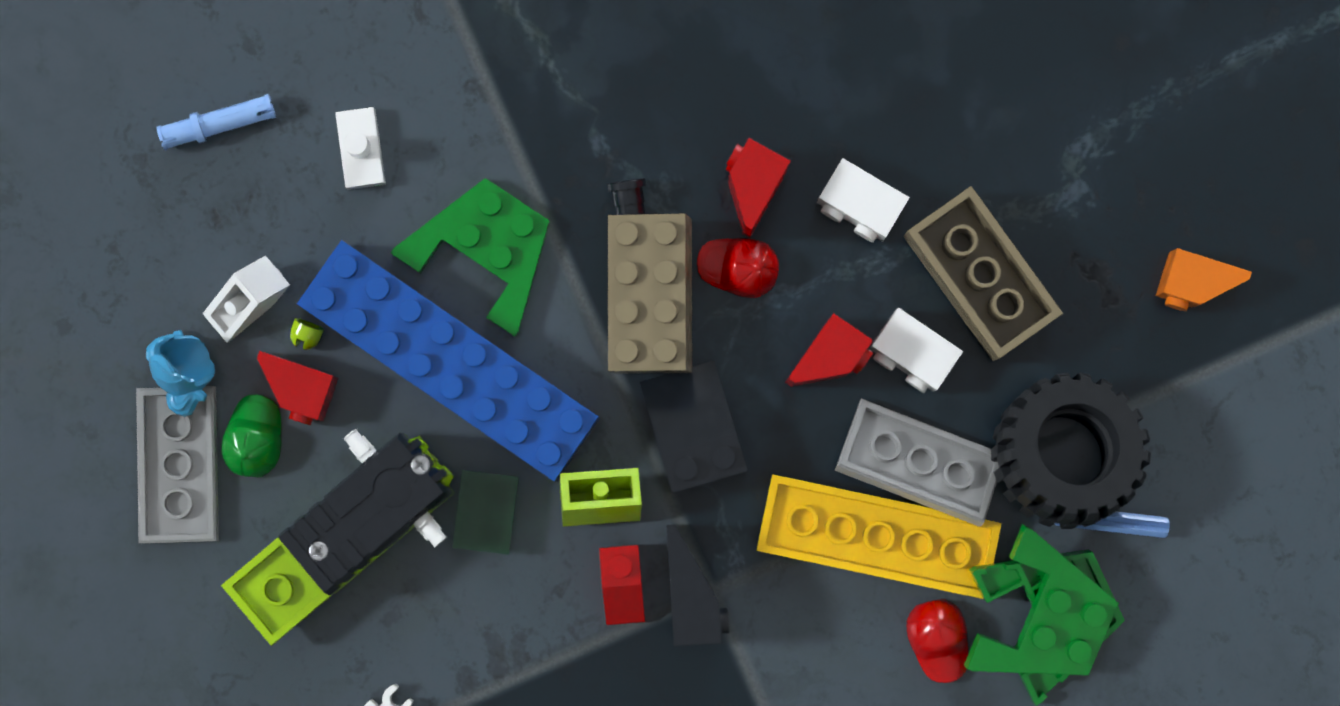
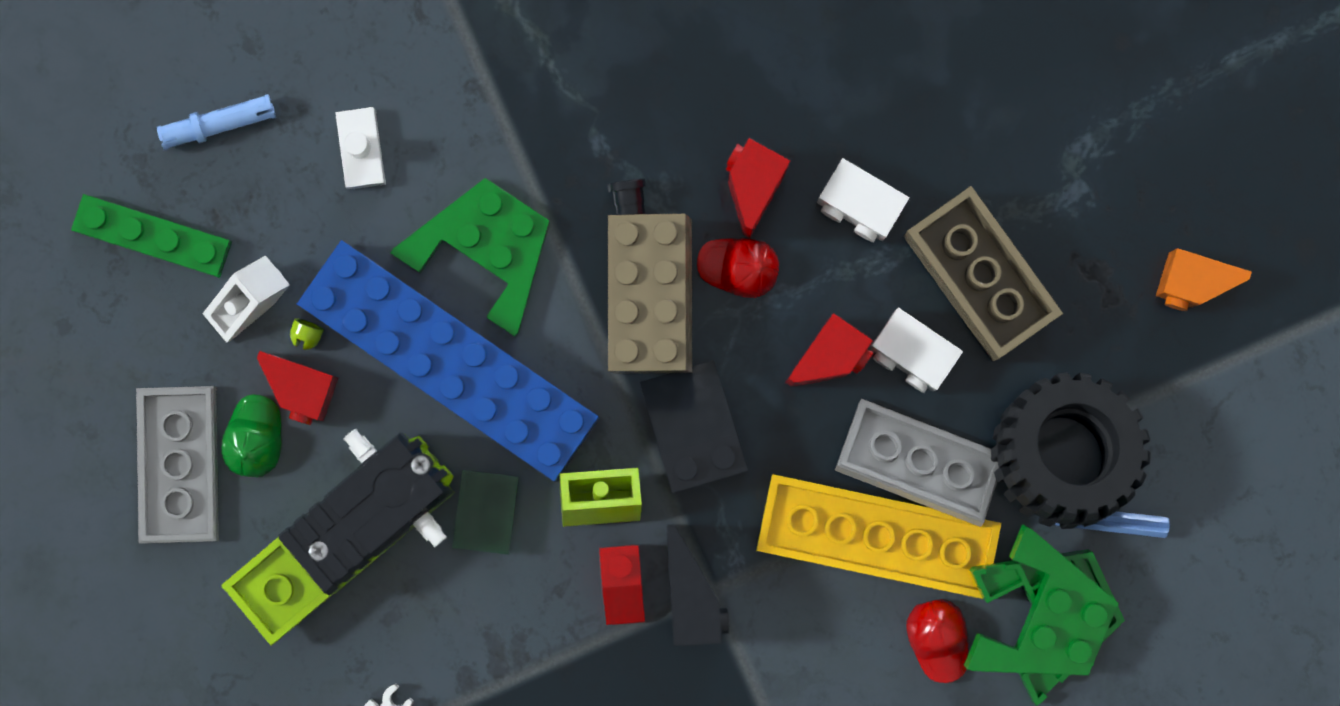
dark azure hair [146,330,215,417] -> none
none -> green plate [71,194,232,278]

